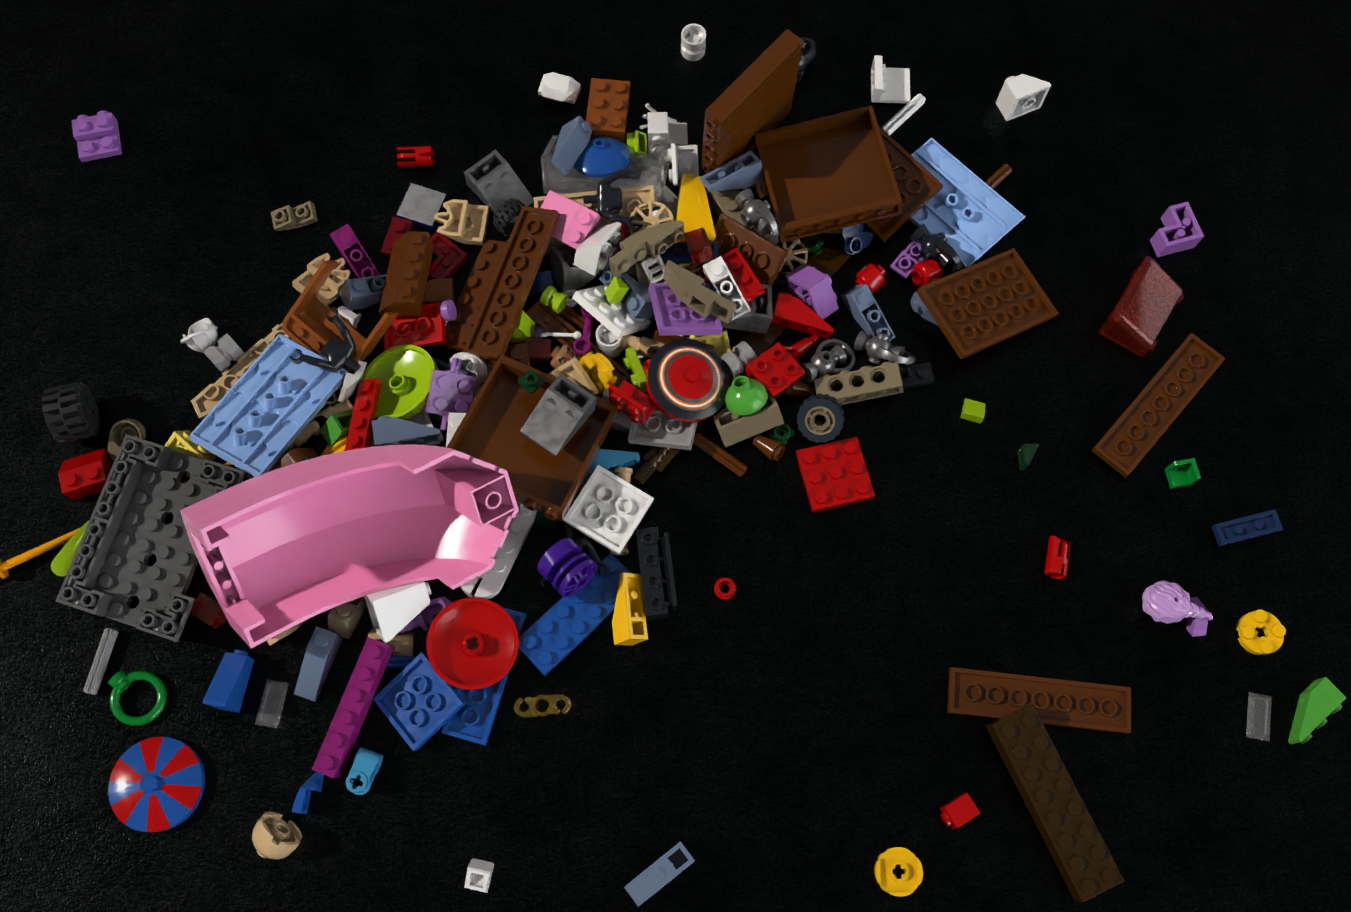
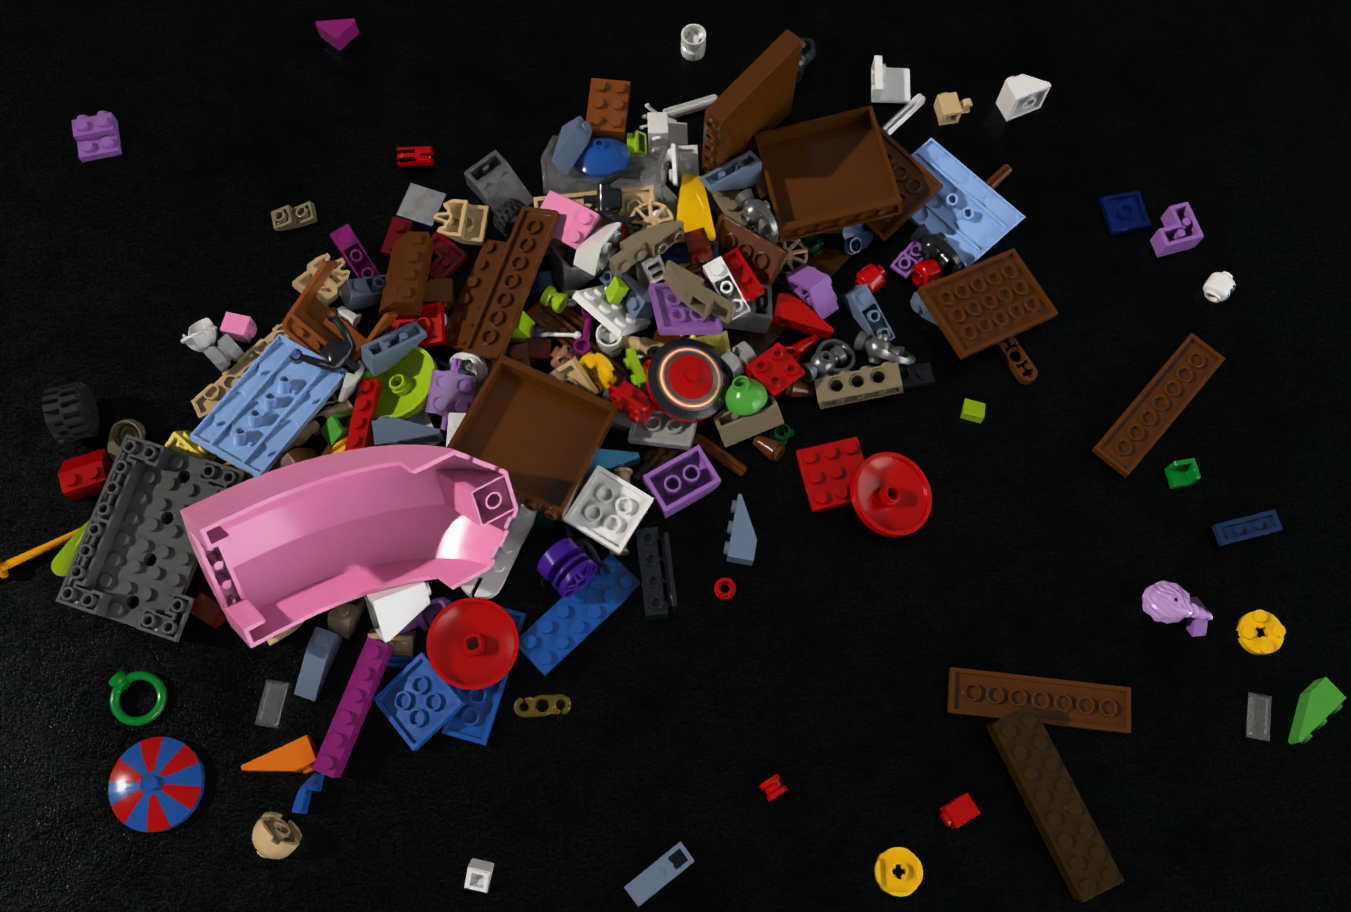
light grey axle [83,628,118,695] -> none
blue slope [202,650,254,713] -> none
dark azure piece [346,747,383,795] -> none
medium lavender tile [440,300,457,322] -> none
dark green plate [518,370,544,393] -> none
flat silver slope [520,374,596,457] -> none
white slope [538,72,581,104] -> none
yellow slope [612,573,648,646] -> none
black wheel [797,393,845,443] -> none
clear green slope [1017,444,1039,471] -> none
red arm [1044,536,1071,579] -> none
clear red windscreen [1098,256,1184,357] -> none
none -> bright pink brick [220,312,257,344]
none -> orange slope [241,735,318,774]
none -> magenta slope [316,18,359,51]
none -> sand blue slope [361,321,427,376]
none -> medium lavender brick [643,445,721,519]
none -> white axle [663,94,718,118]
none -> sand blue slope [723,494,757,566]
none -> red wheel [759,773,788,802]
none -> red dish [850,452,932,537]
none -> tan brick [934,92,972,126]
none -> reddish brown beam [994,336,1038,385]
none -> clear blue tile [1099,191,1151,235]
none -> white head [1203,271,1236,303]

